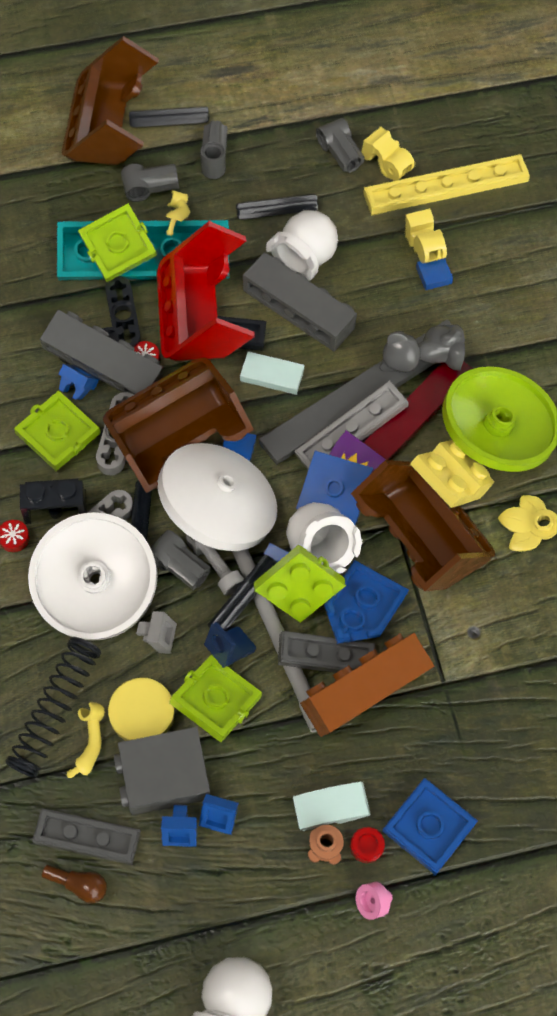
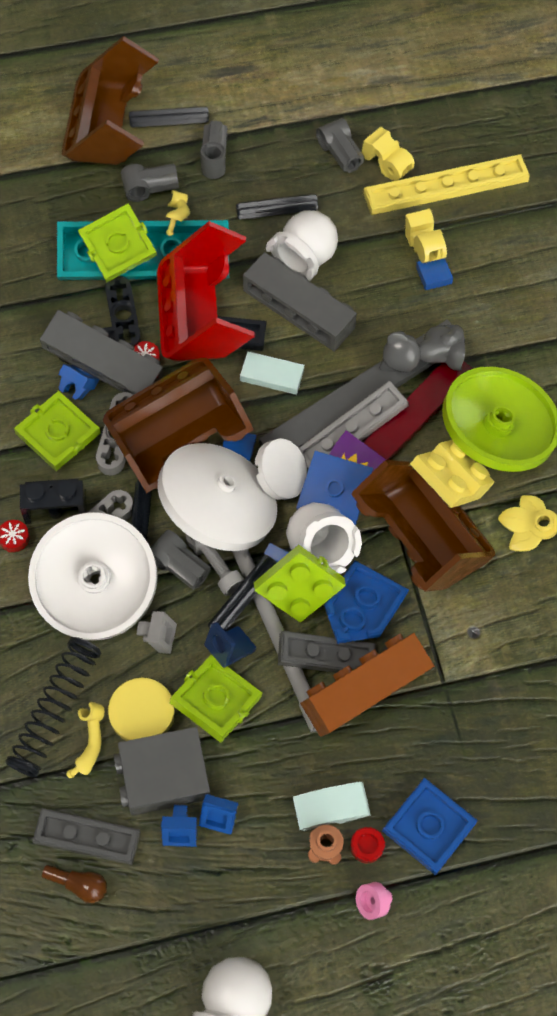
none -> white tile [255,438,307,500]

